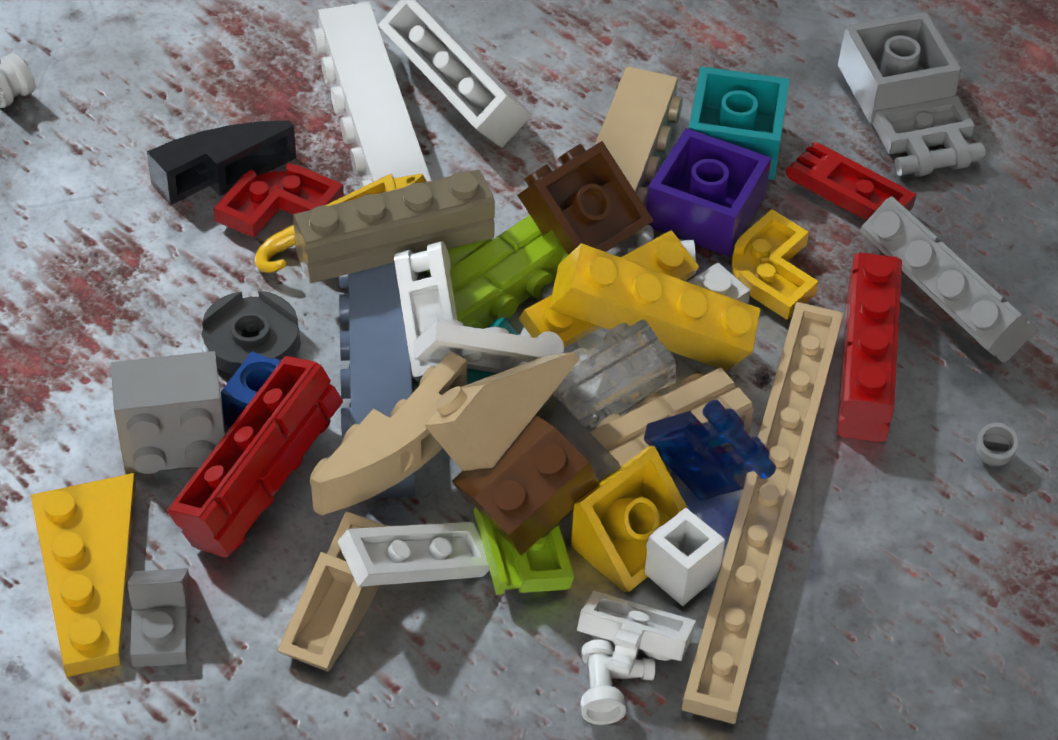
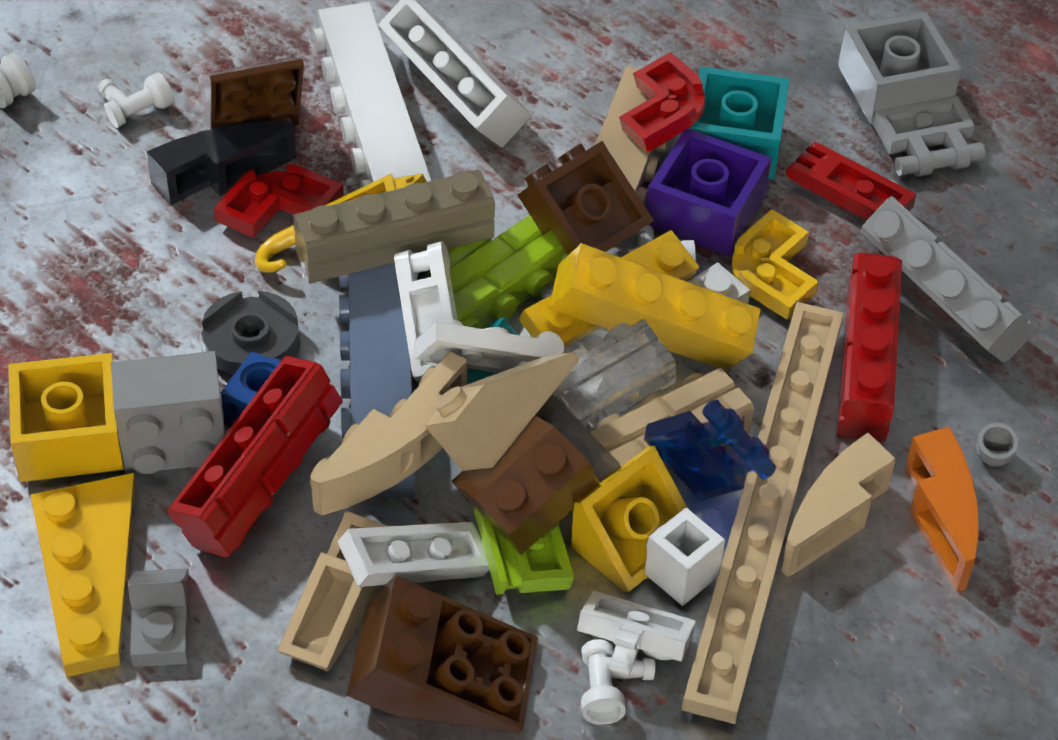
none -> yellow brick [8,353,124,482]
none -> white piece [98,72,175,128]
none -> reddish brown slope [199,58,304,130]
none -> reddish brown slope [346,575,538,733]
none -> red plate [619,52,706,153]
none -> tan slope [781,433,896,577]
none -> orange slope [905,426,979,592]

